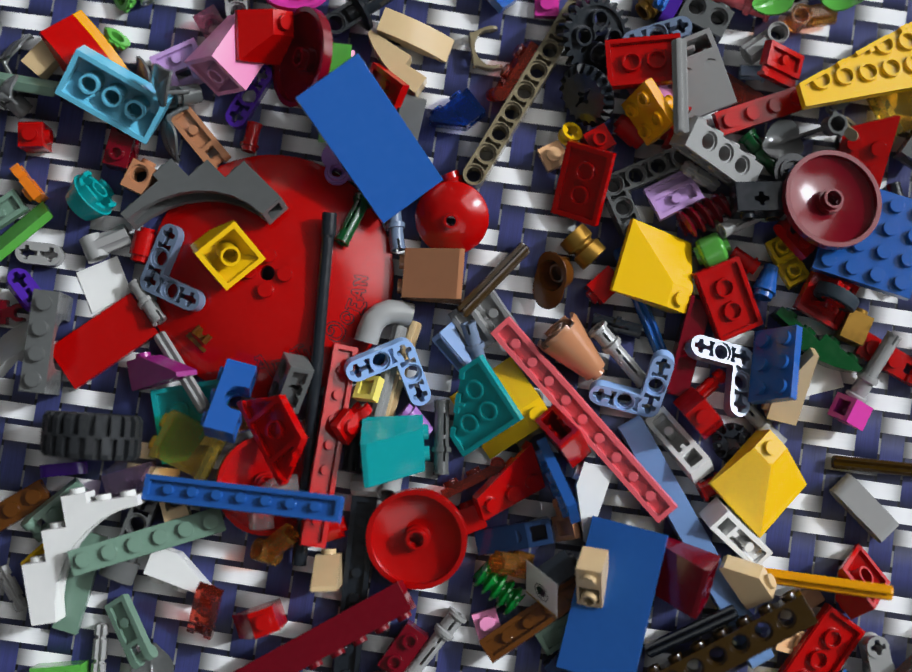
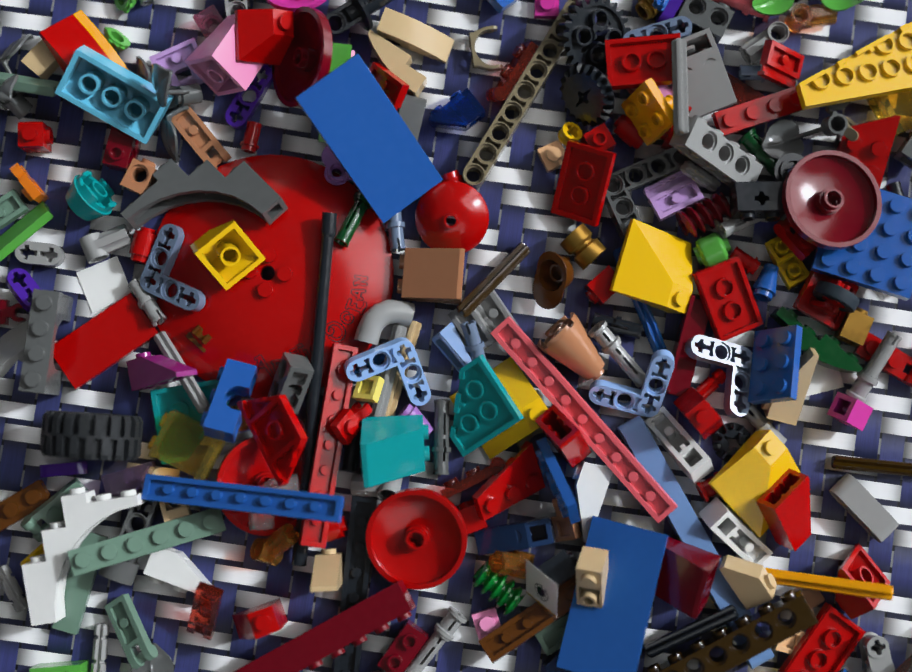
none -> red slope [756,468,811,551]

